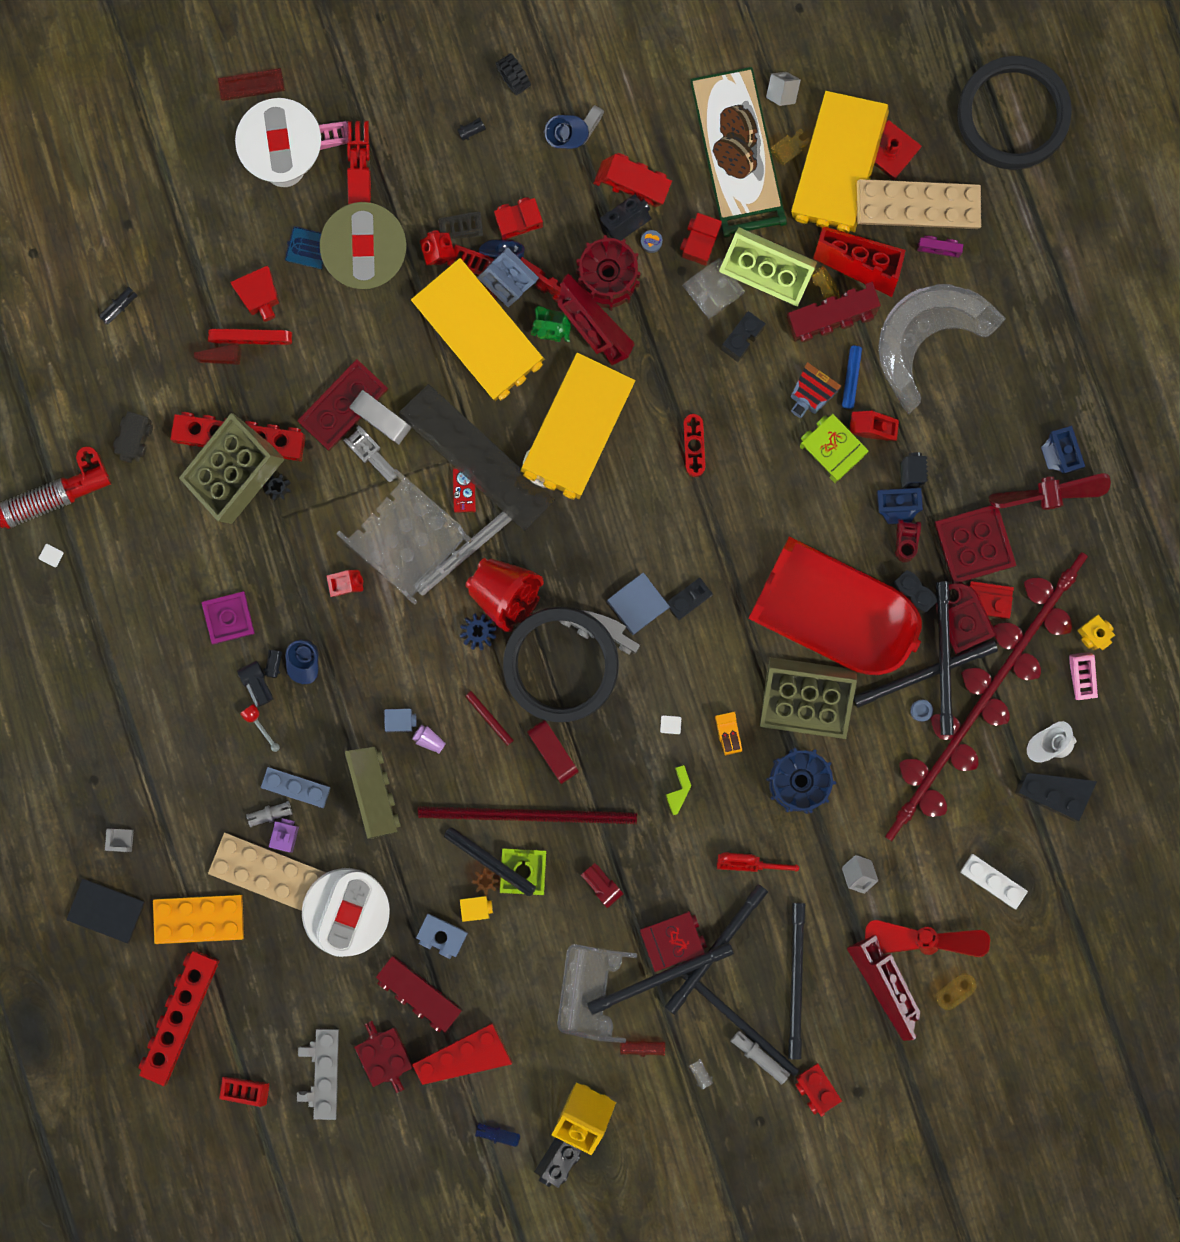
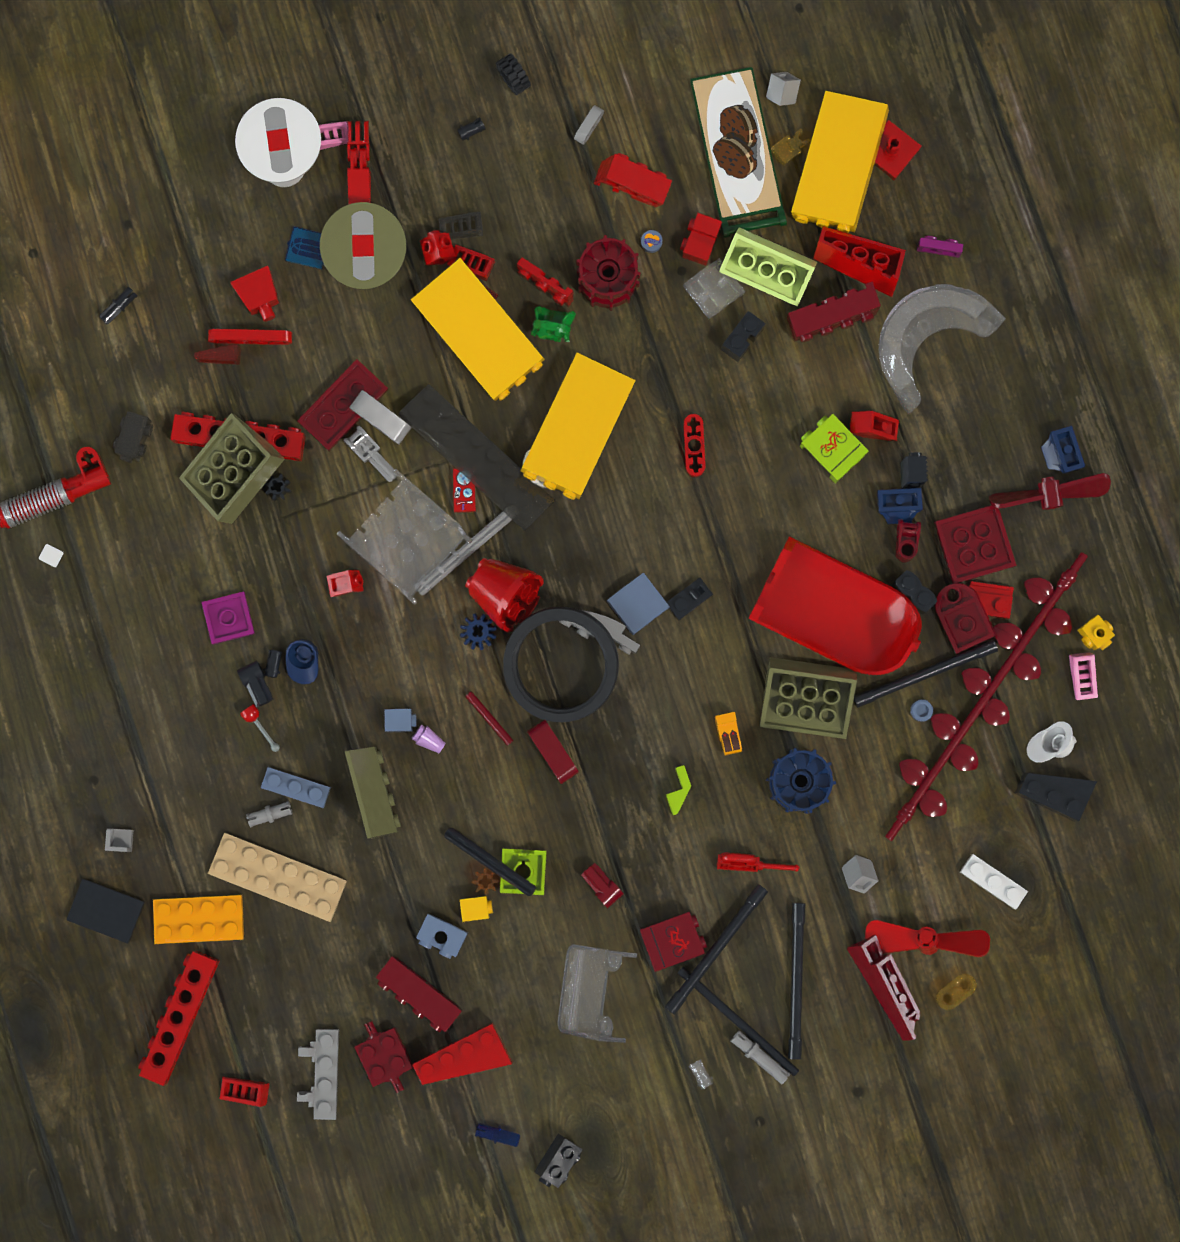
clear red tile [218,68,285,101] -> none
medium lavender brick [269,818,299,852] -> none
white piece [302,868,390,957] -> none
dark red axle [418,806,637,824] -> none
sand blue slope [477,248,539,307] -> none
dark blue cap [479,240,525,259] -> none
red brick [494,197,543,240] -> none
dark blue cap [544,115,589,149] -> none
yellow slope [552,1082,616,1155] -> none
dark red wedge [558,274,635,366] -> none
black piece [587,942,734,1015] -> none
black brick [600,194,652,241] -> none
clear red pin [620,1039,665,1057] -> none
white sticker [660,716,681,734] -> none
torso [791,362,841,418] -> none
red bracket [795,1063,842,1117] -> none
clear yellow plate [812,266,839,299] -> none
blue axle [842,346,862,409] -> none
tan plate [857,179,981,229] -> none
black piece [936,582,954,735] -> none
black tyre [958,56,1072,170] -> none

